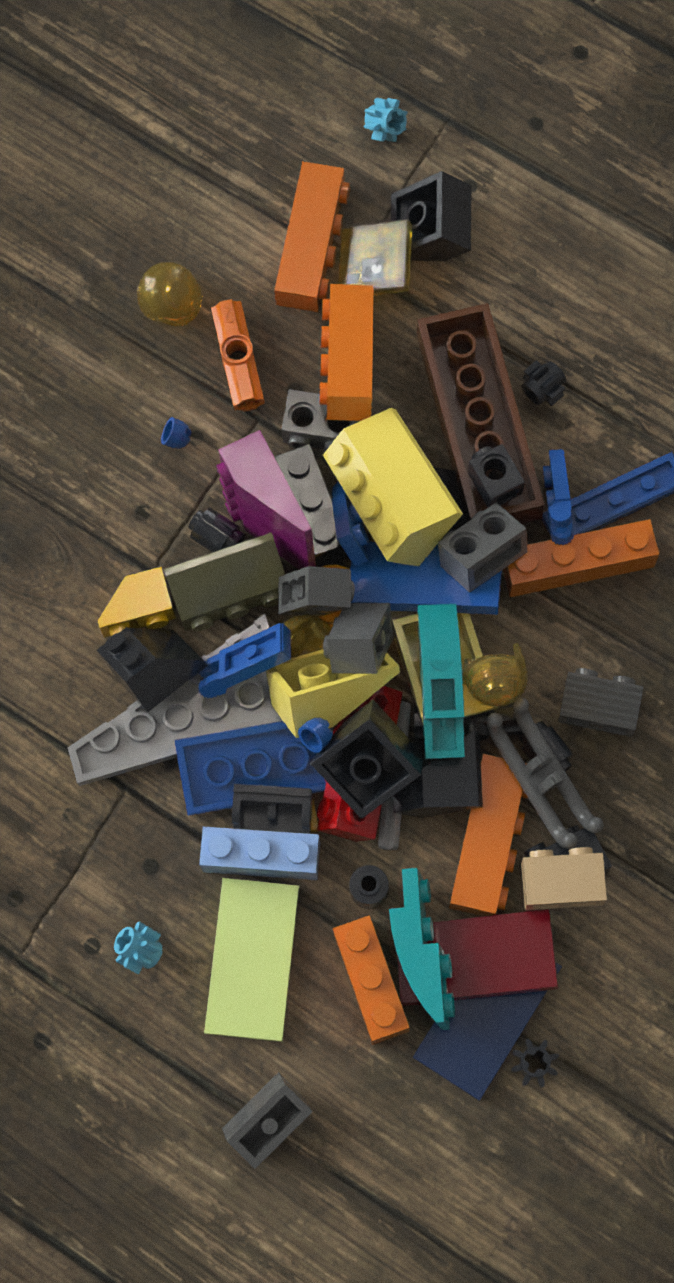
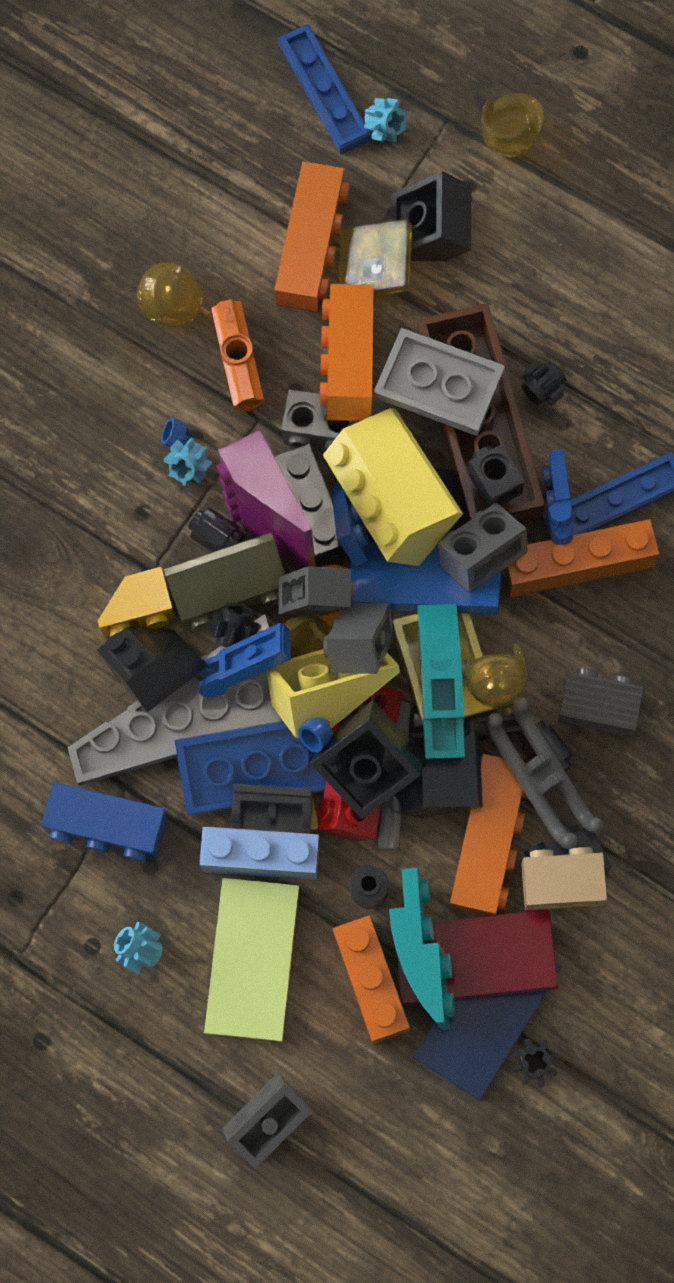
none -> blue brick [41,782,168,862]
none -> medium azure gear [164,438,212,486]
none -> black gear [210,603,259,648]
none -> blue tile [278,24,371,154]
none -> light grey plate [374,328,505,436]
none -> clear yellow helmet [482,93,544,157]

